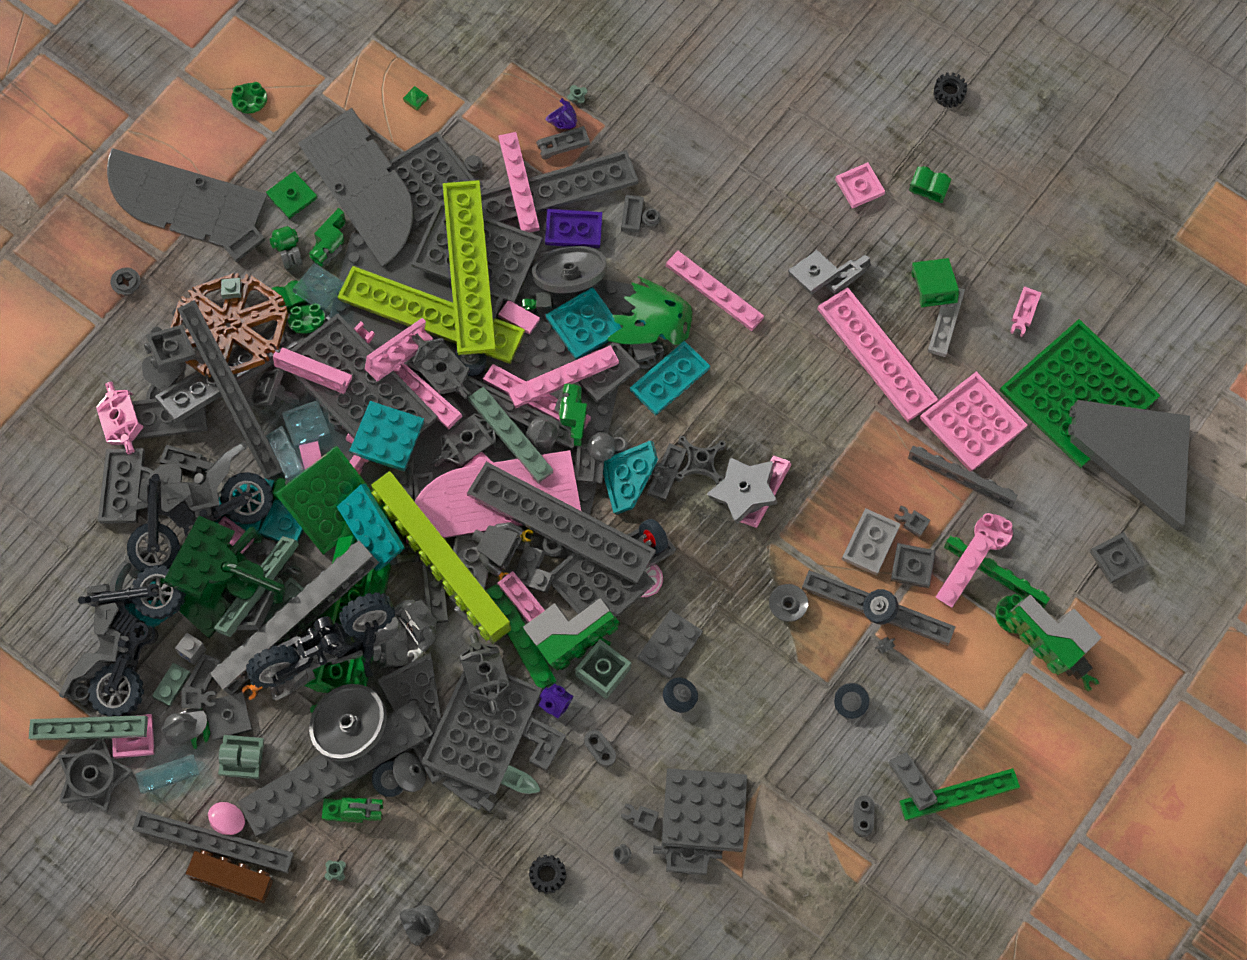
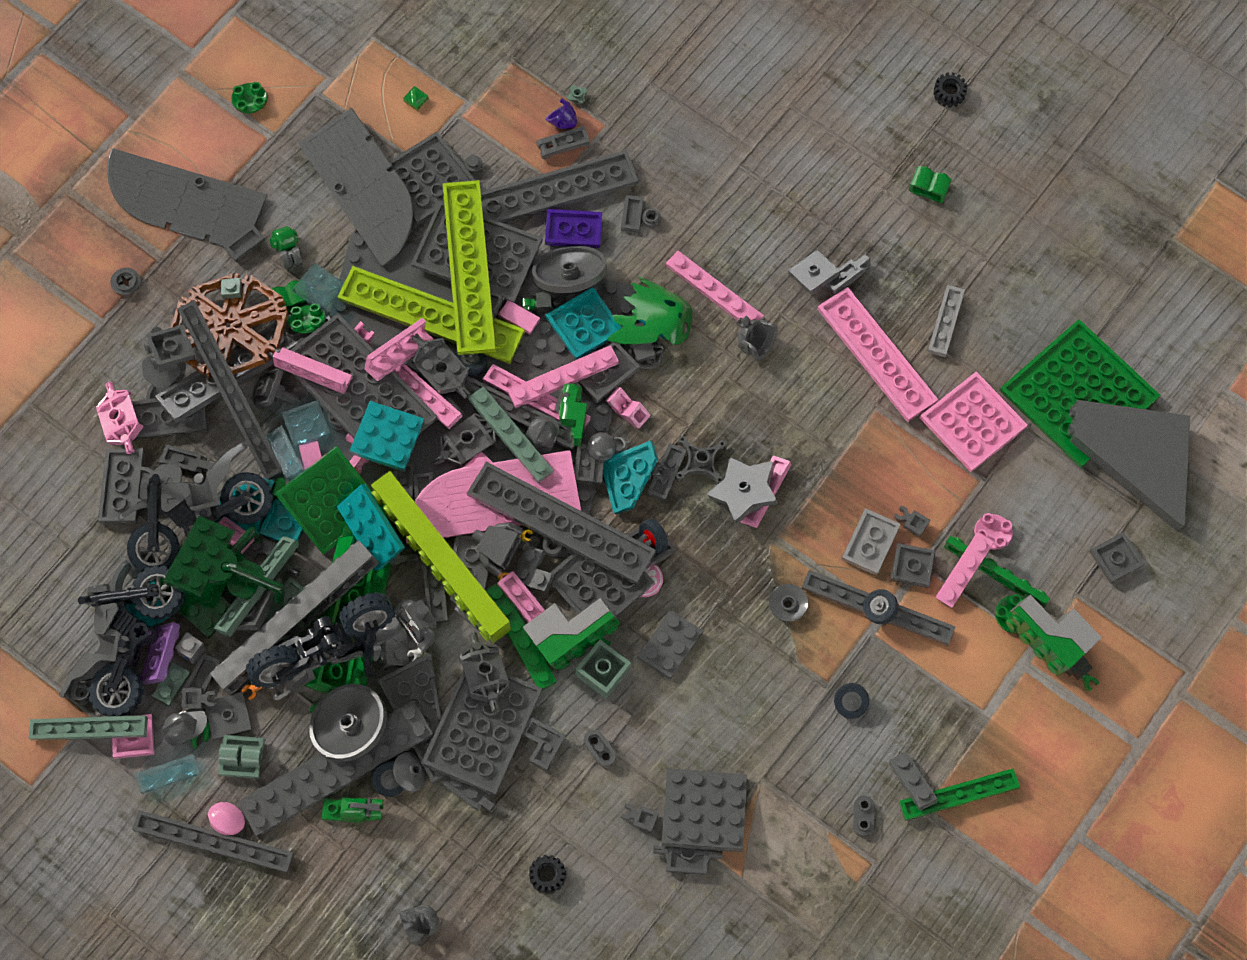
dark grey plate [58,738,133,812] -> none
reddish brown brick [185,850,273,904] -> none
green plate [266,171,318,219] -> none
green plate [308,208,346,267] -> none
sand green plate [325,860,346,881] -> none
bright pink plate [498,132,540,233] -> none
sand green plate [501,765,540,794] -> none
dark purple brick [538,683,574,718] -> none
dark grey plate [613,844,632,864] -> none
teal plate [630,341,710,416] -> none
black wheel [663,677,698,713] -> none
bright pink plate [835,162,885,209] -> none
dark grey plate [875,637,895,653] -> none
dark grey plate [908,445,1018,508] -> none
green panel [911,258,959,308] -> none
bright pink plate [1010,287,1041,337] -> none
none -> medium lavender plate [140,622,180,685]
none -> bright pink slope [605,387,651,429]
none -> dark grey helmet [736,315,778,361]

